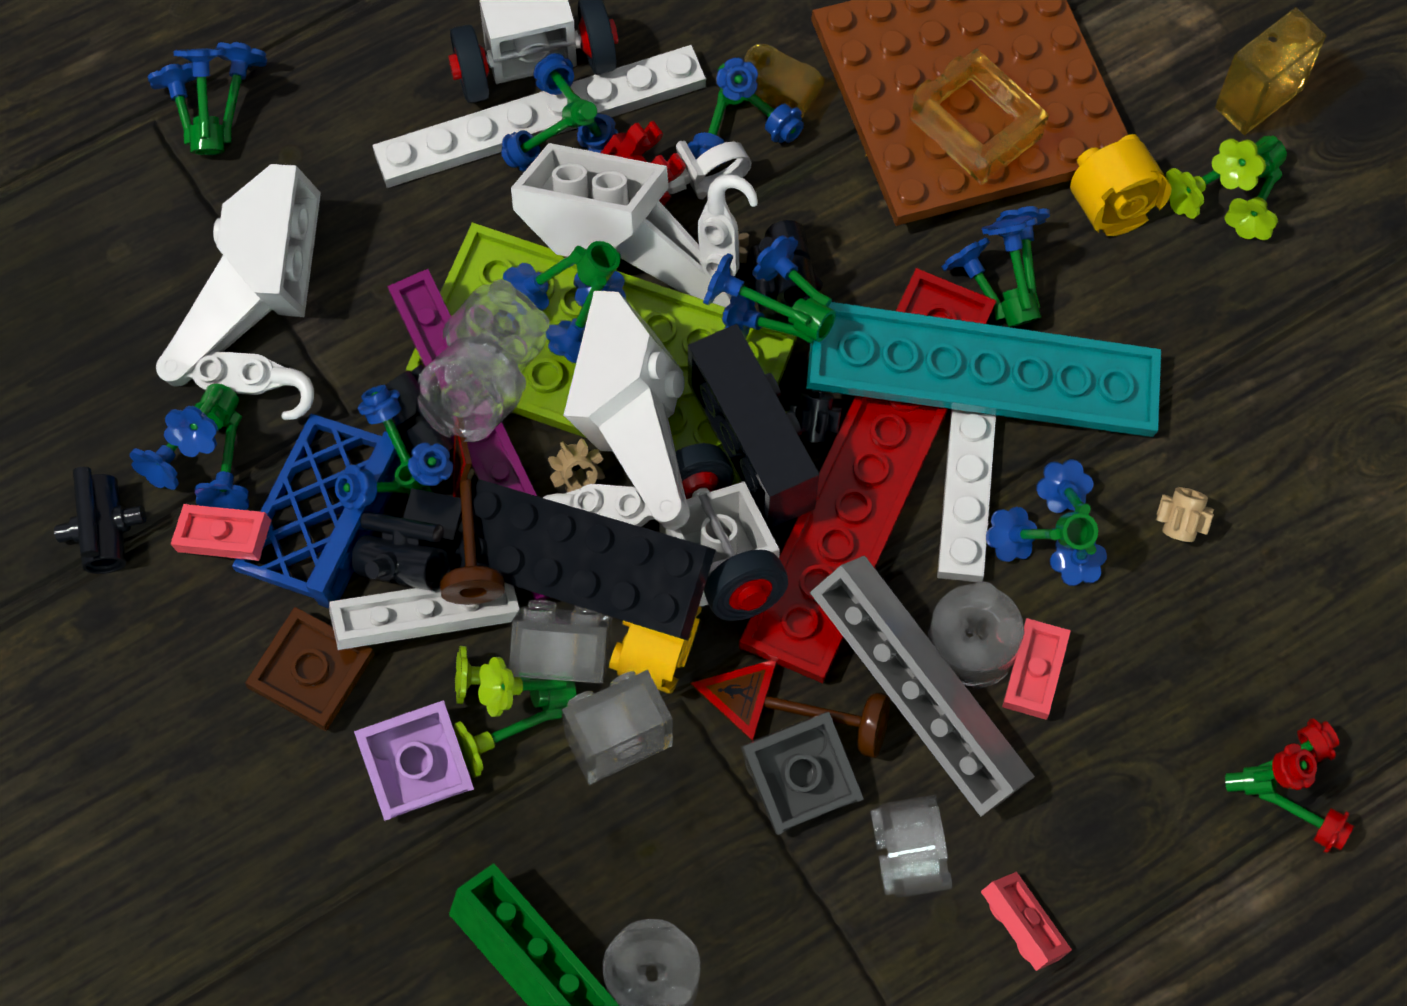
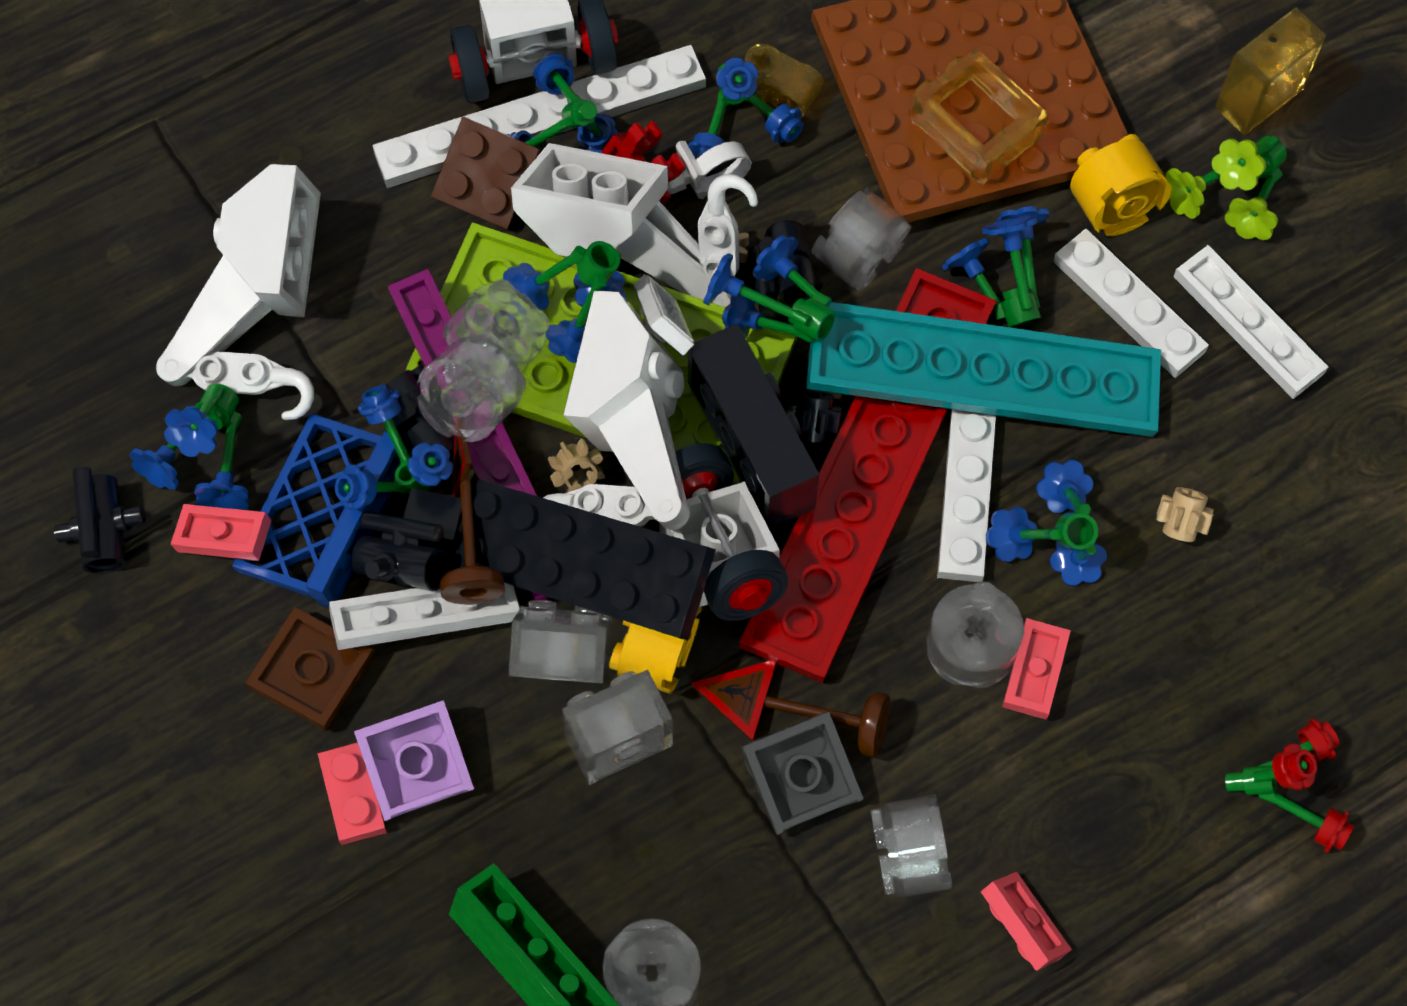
plant [148,42,267,155] -> none
lime plant [453,646,576,778] -> none
light grey brick [810,555,1035,817] -> none
none -> coral plate [317,742,387,846]
none -> reddish brown plate [431,116,542,230]
none -> white plate [634,274,694,355]
none -> clear brick [811,187,911,292]
none -> white plate [1053,229,1209,378]
none -> white plate [1173,245,1328,399]

